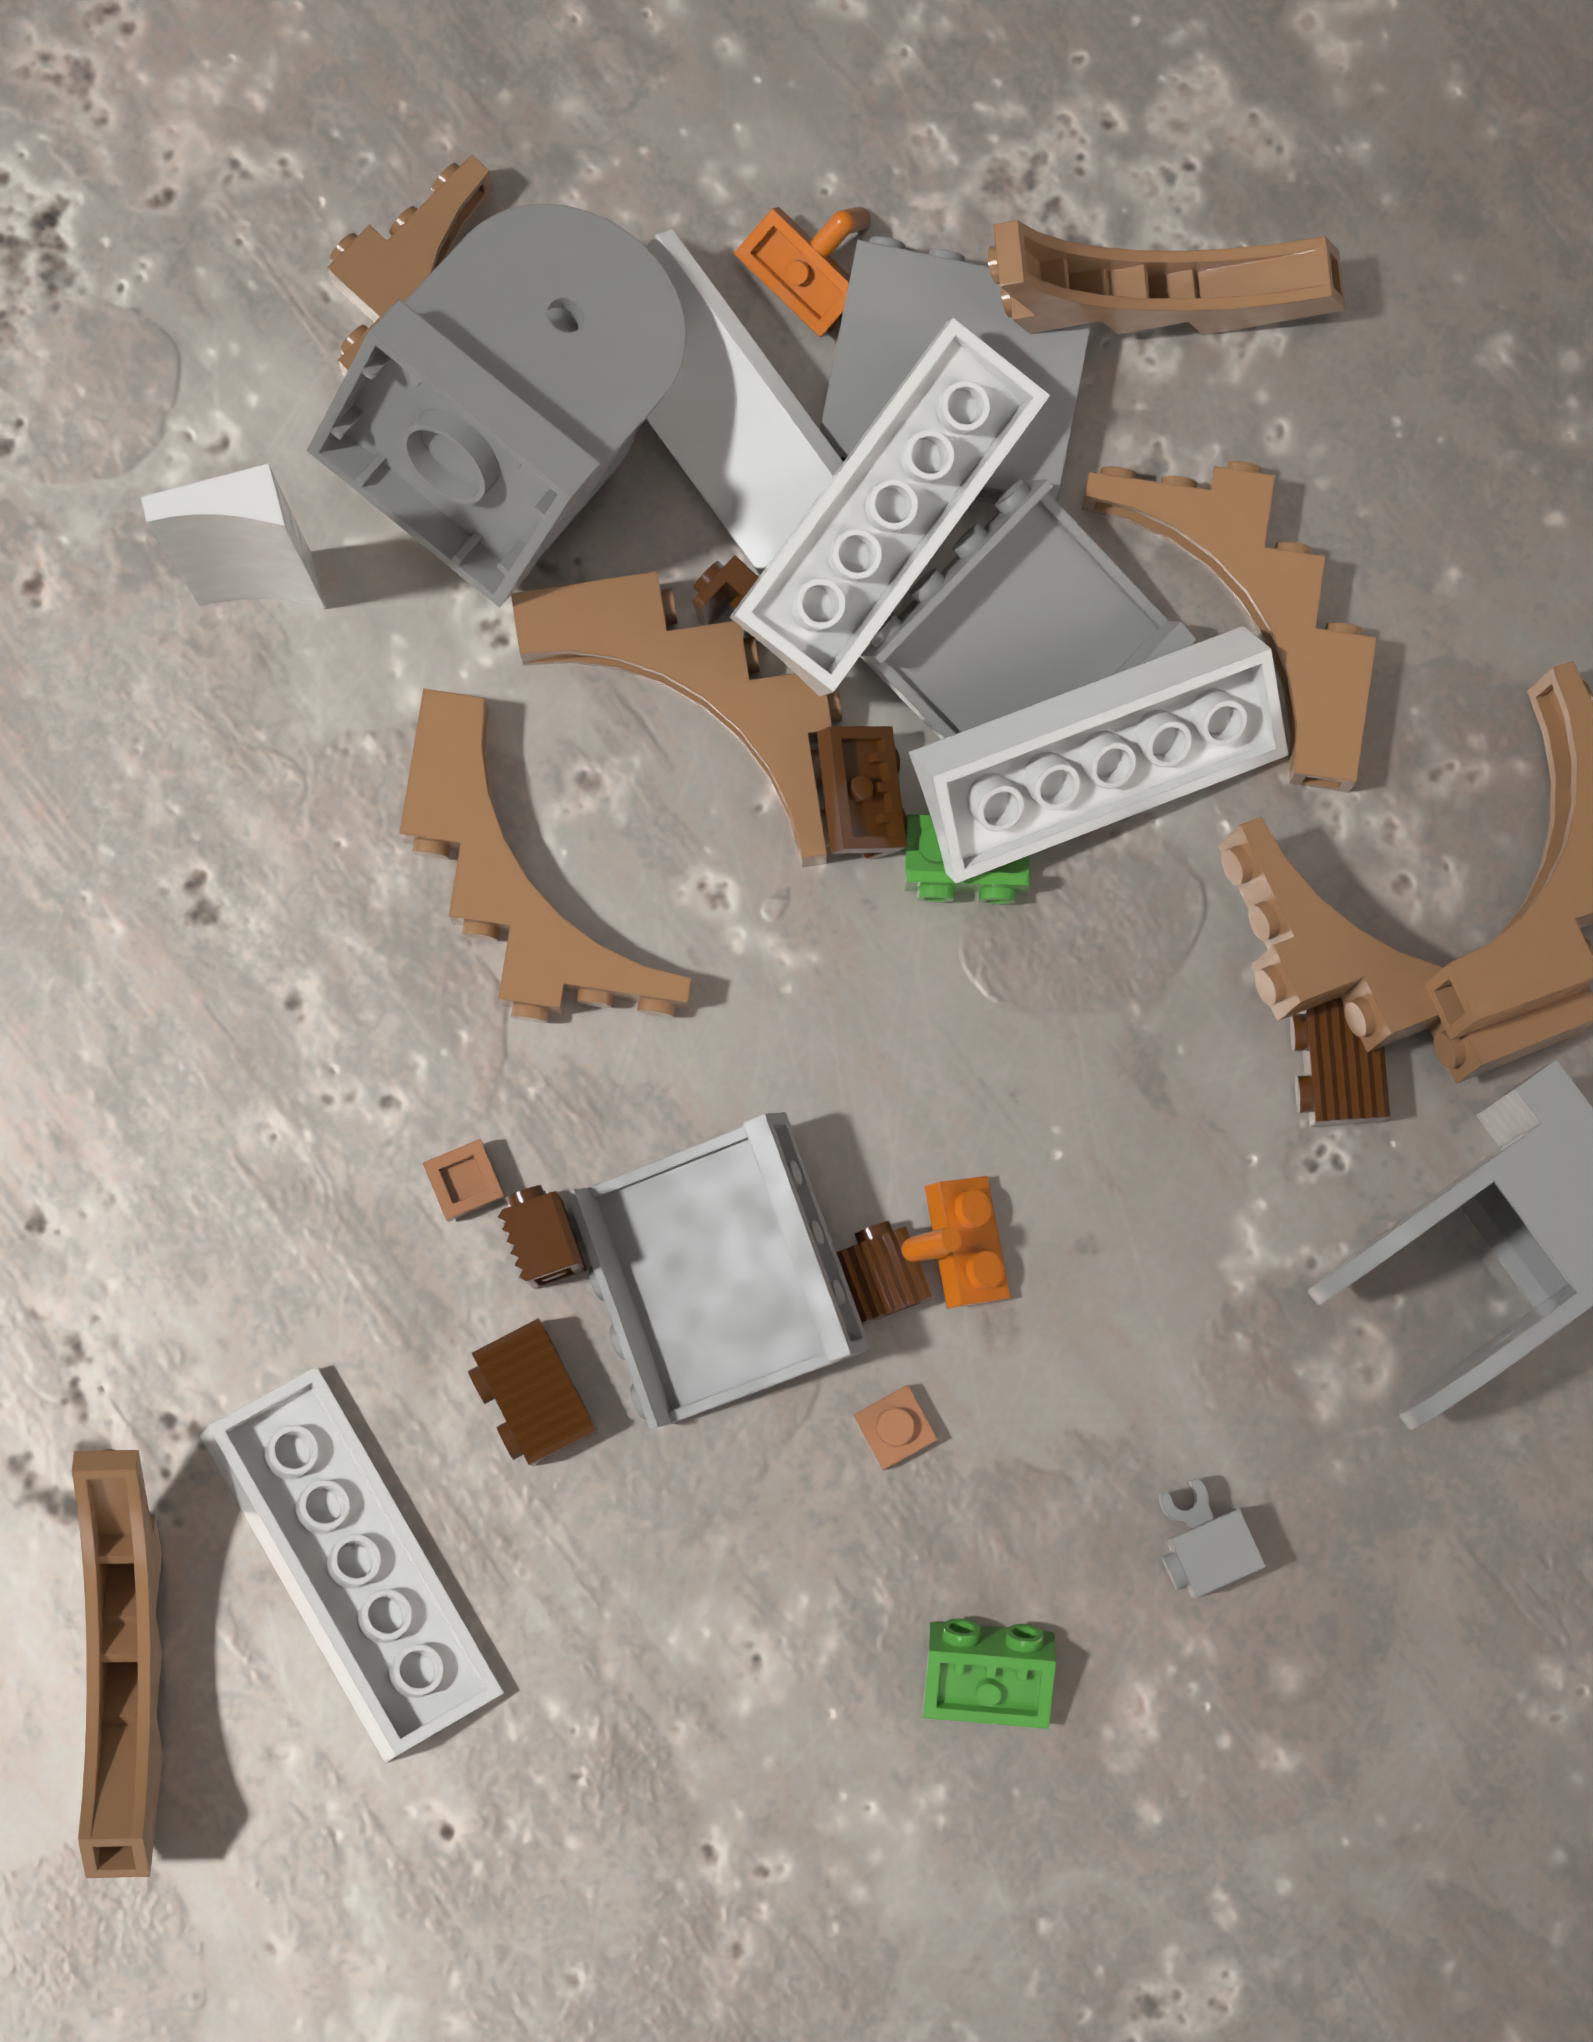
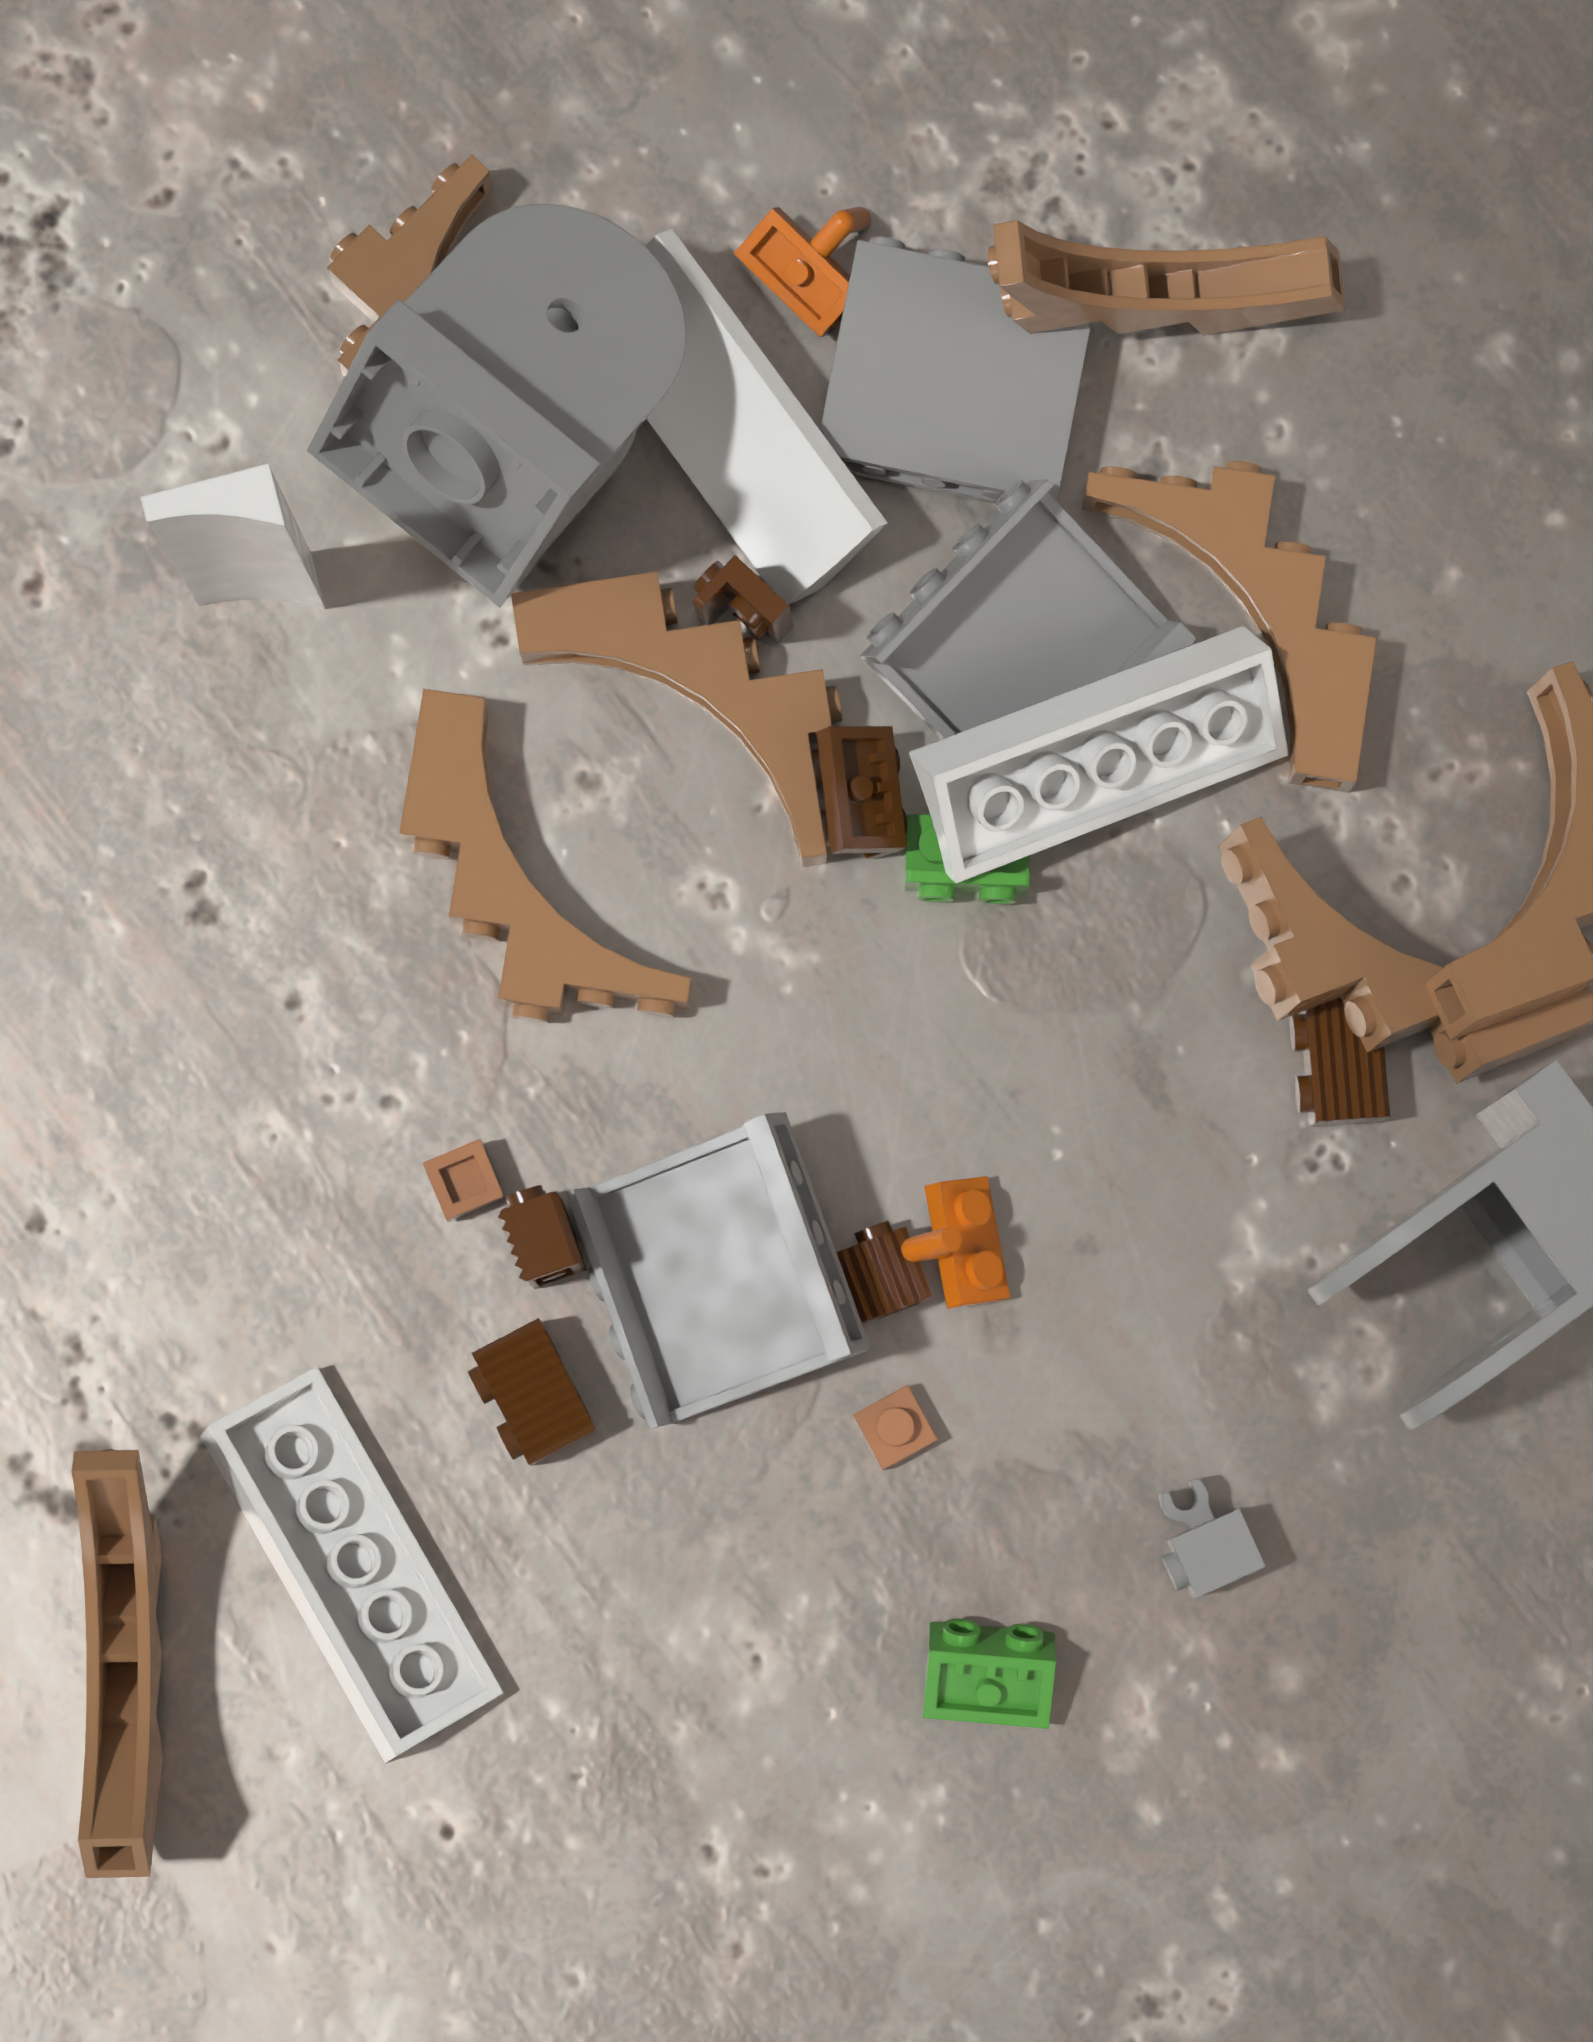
white arch [730,318,1050,697] -> none

